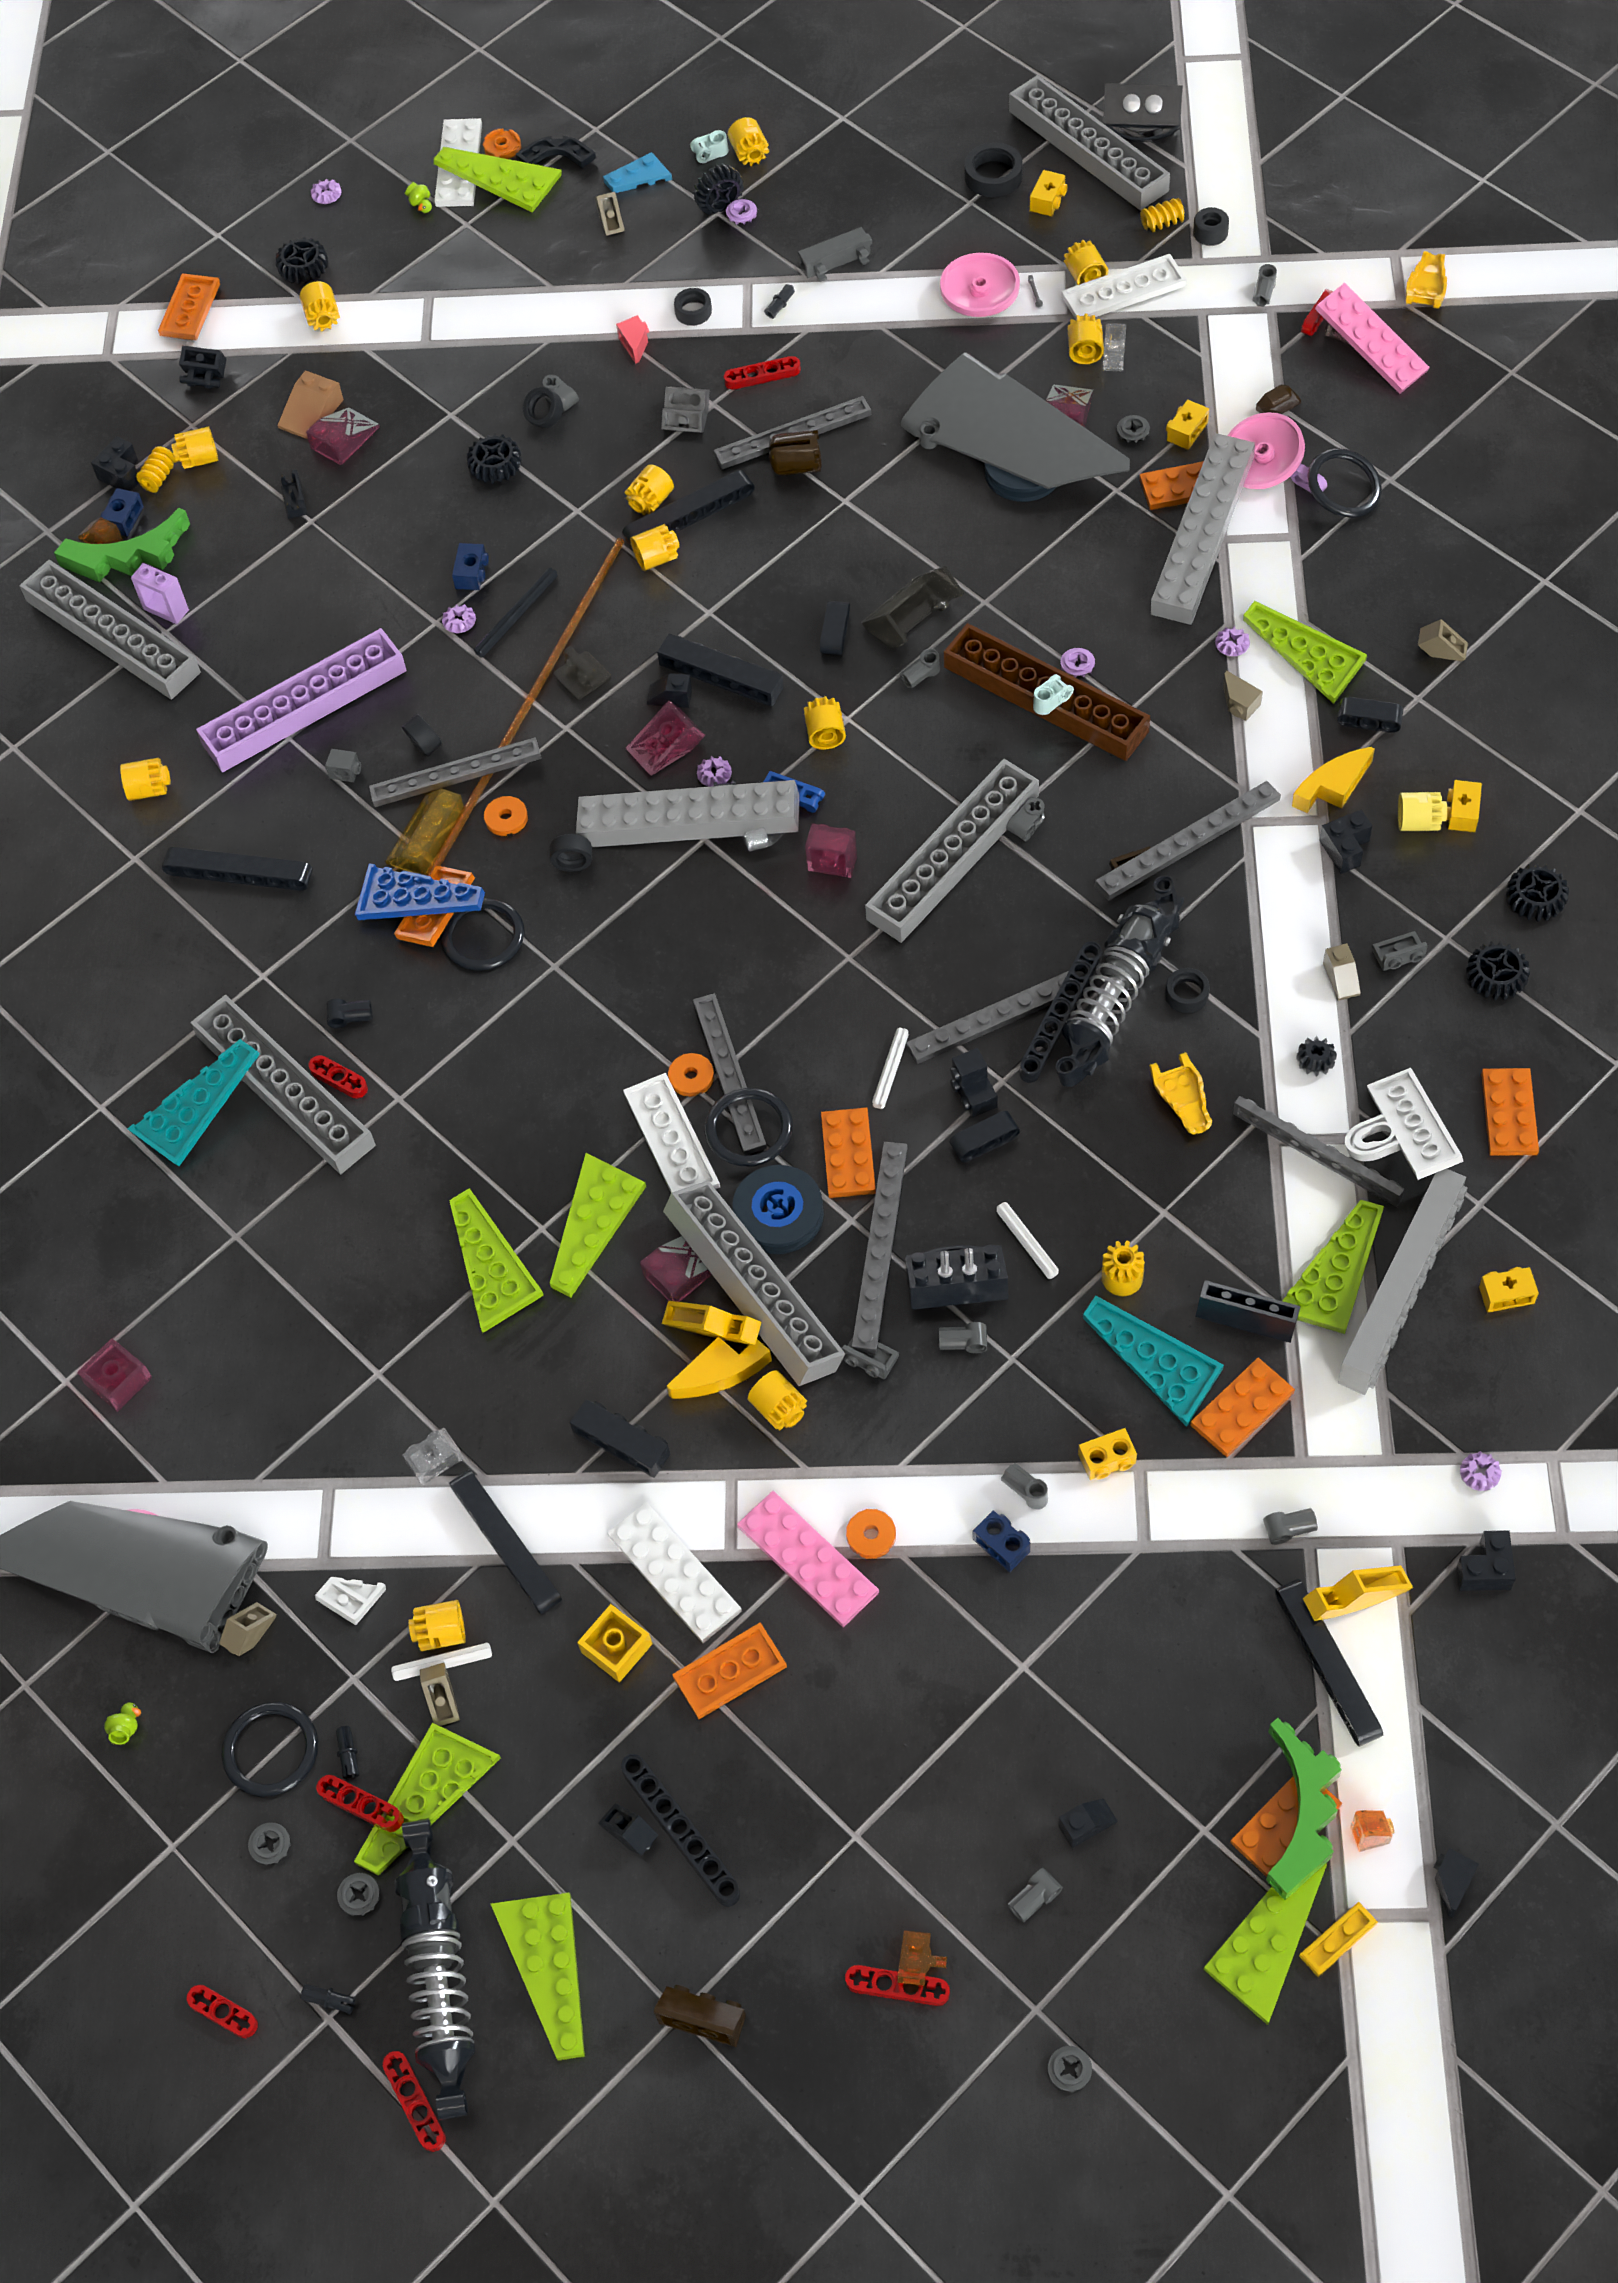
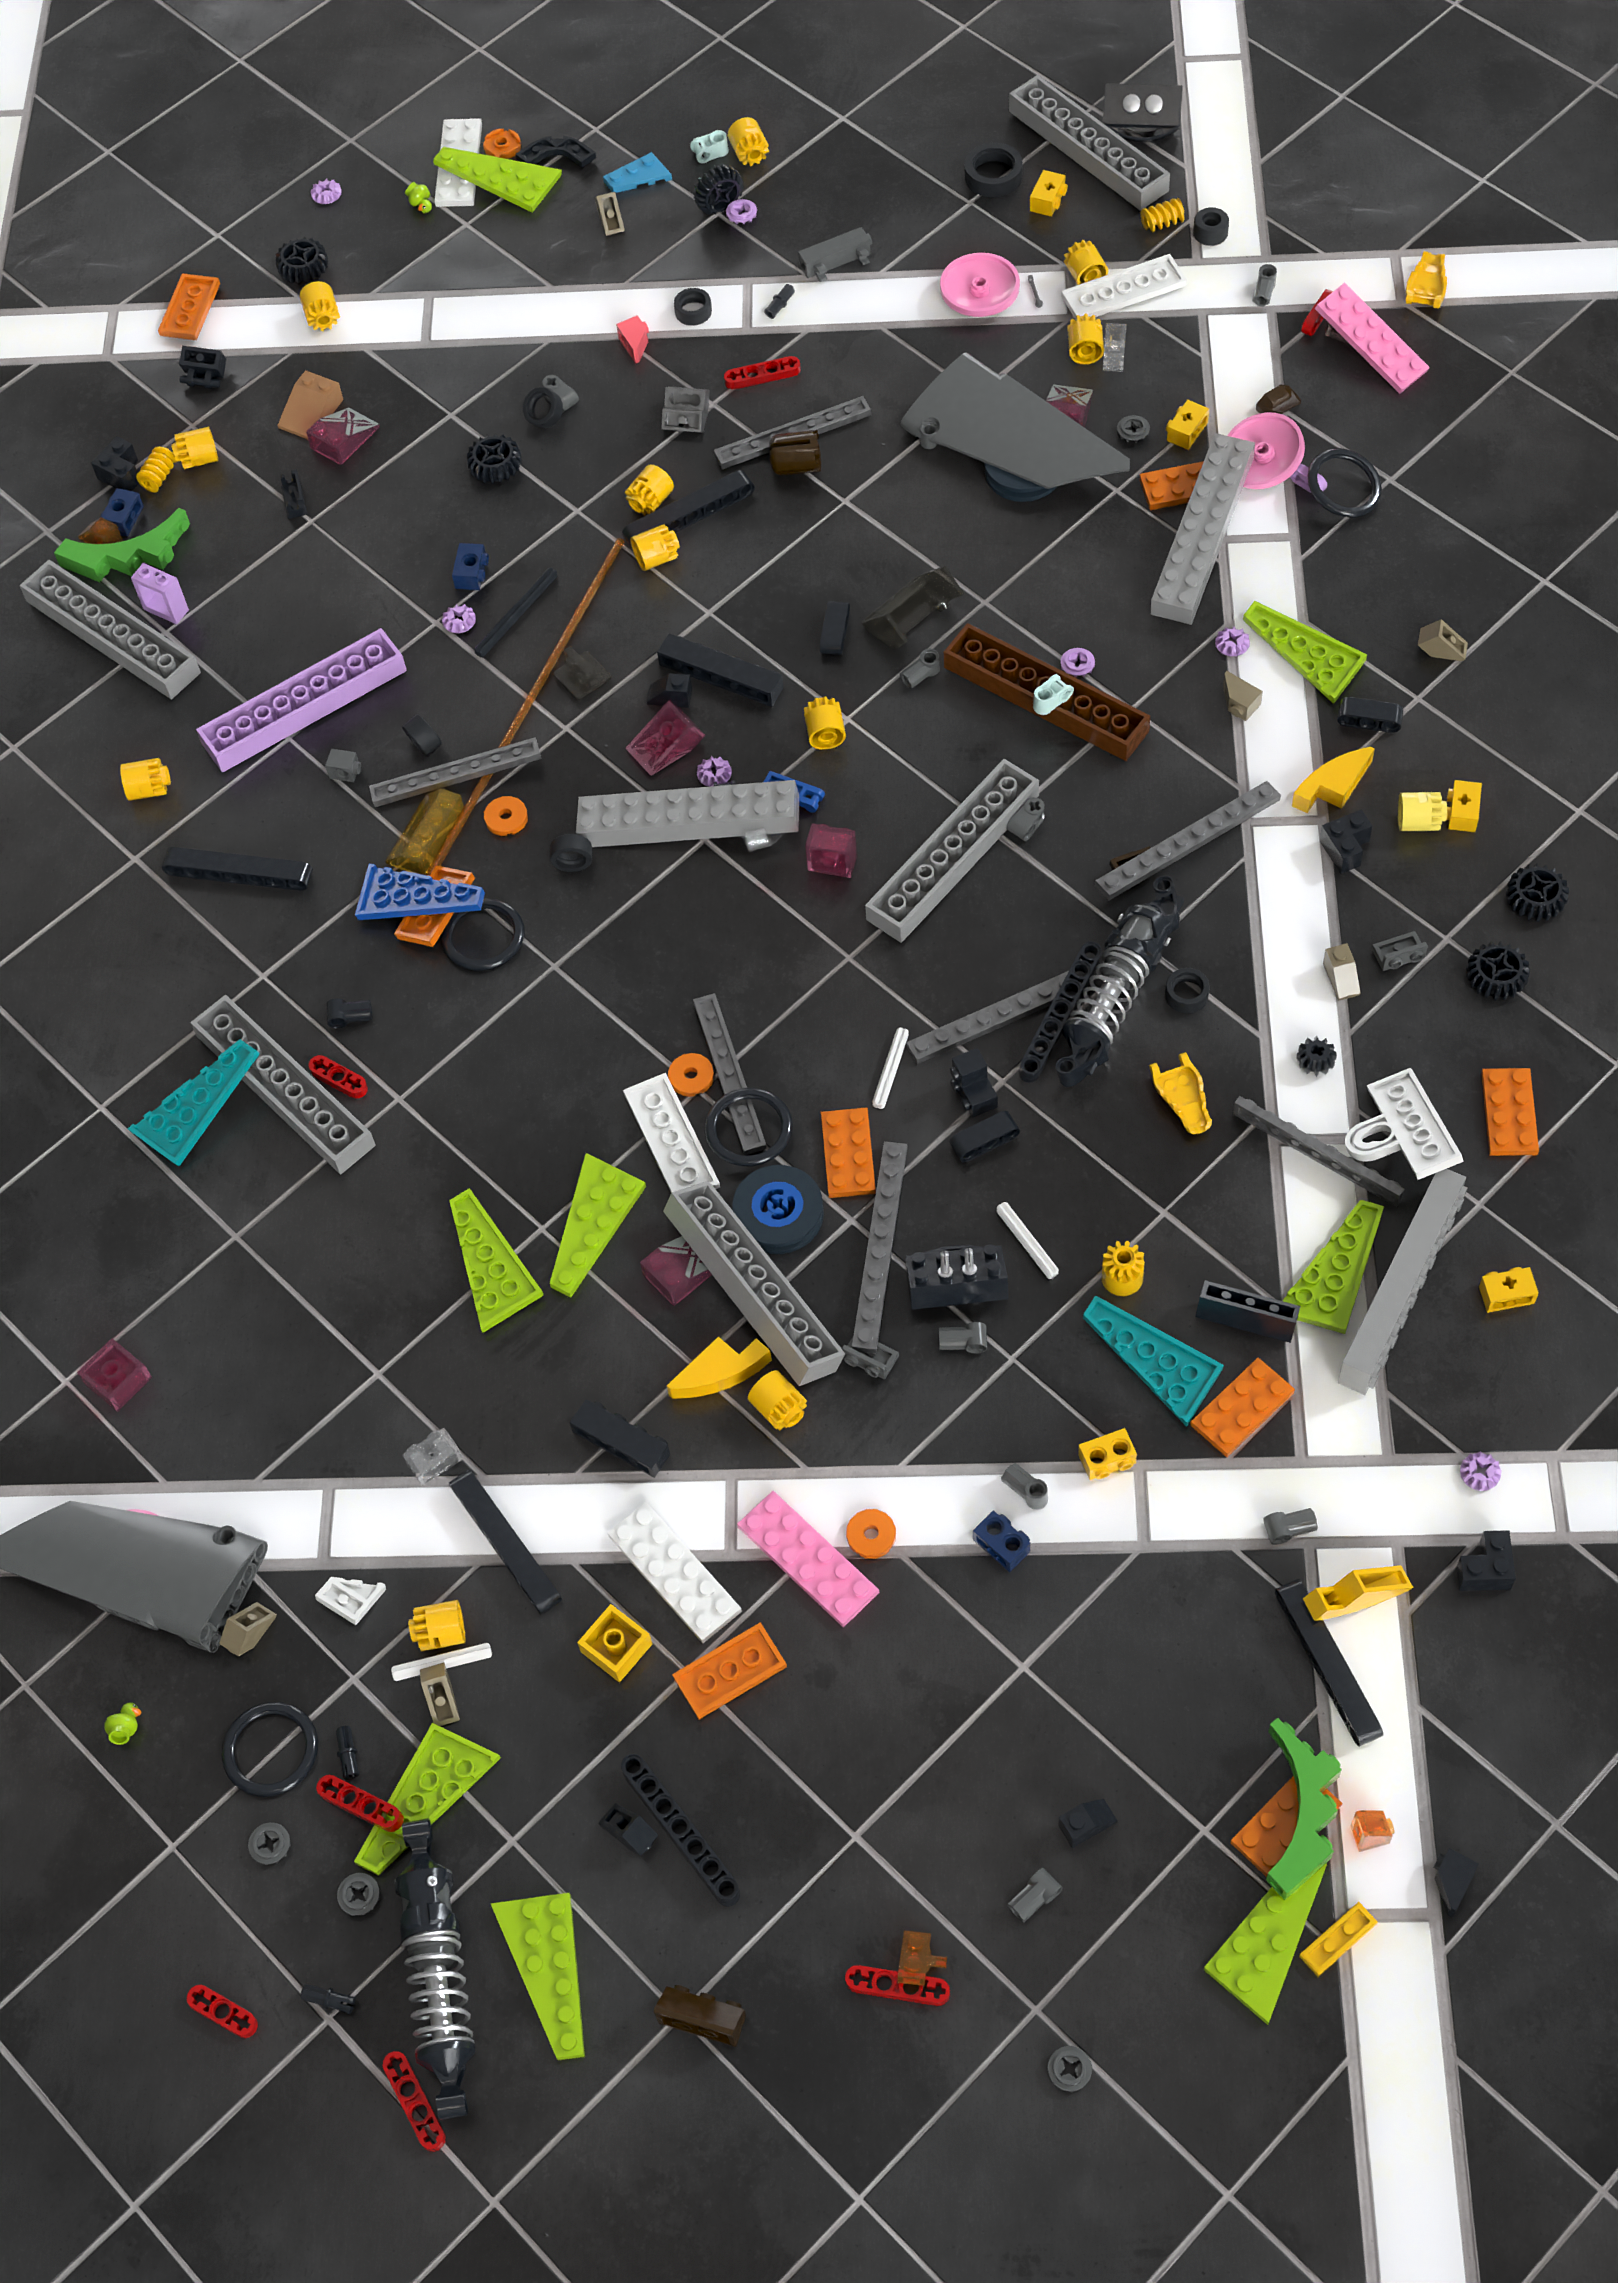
yellow slope [662,1301,762,1345] -> none

